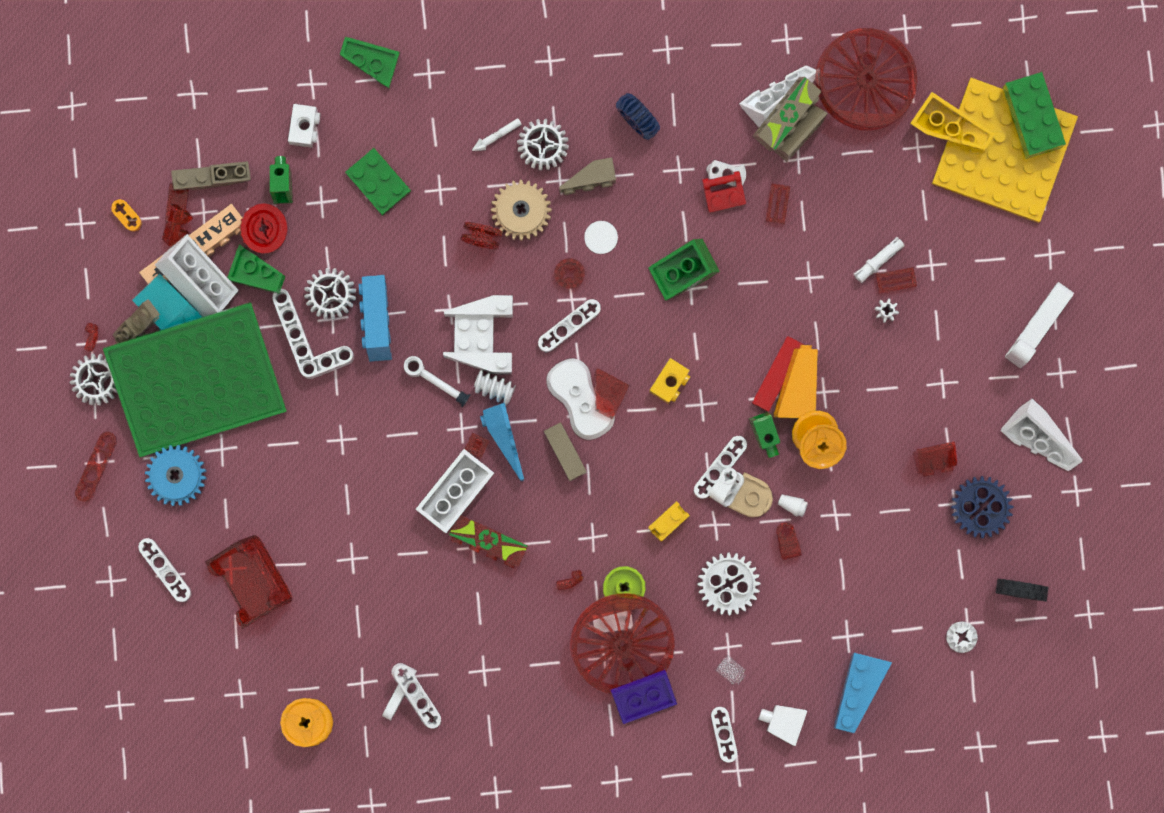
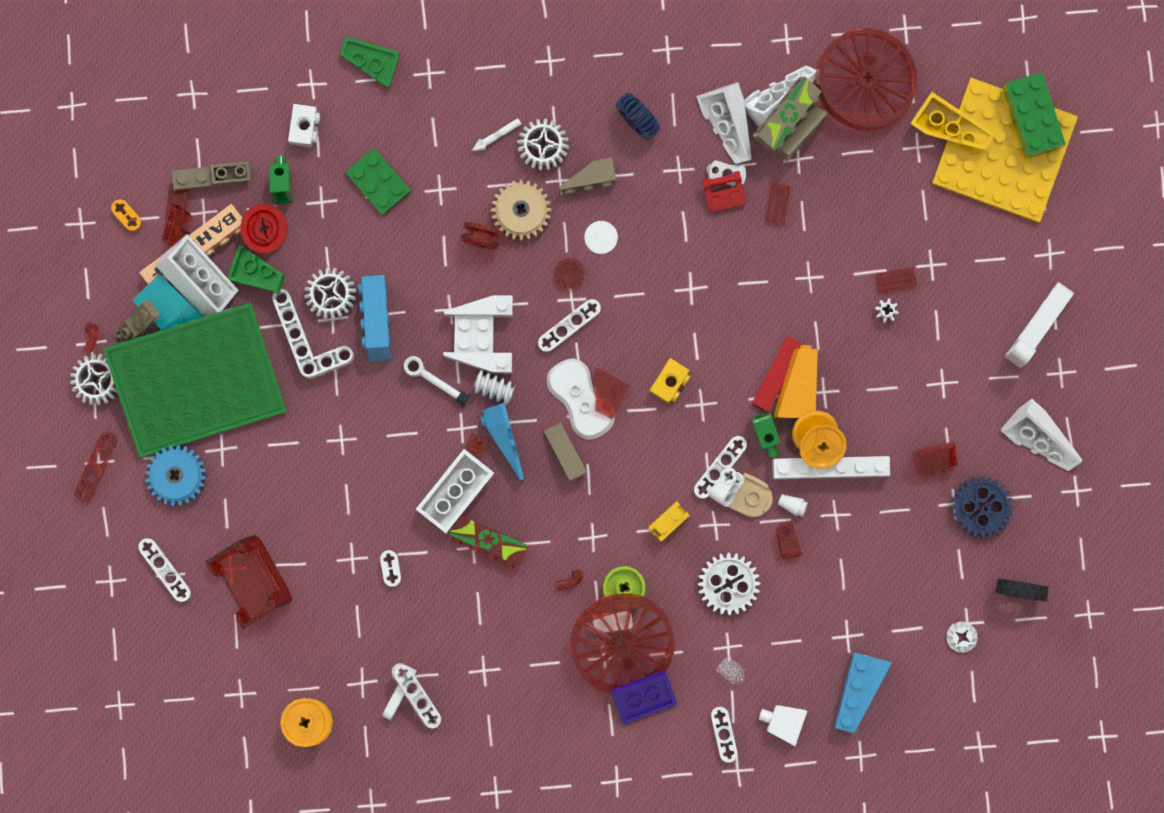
green slope [648,239,720,301] -> none
white pin [854,237,904,283] -> none
none -> white beam [380,550,401,587]
none -> white wedge [696,82,751,164]
none -> white brick [772,456,890,480]

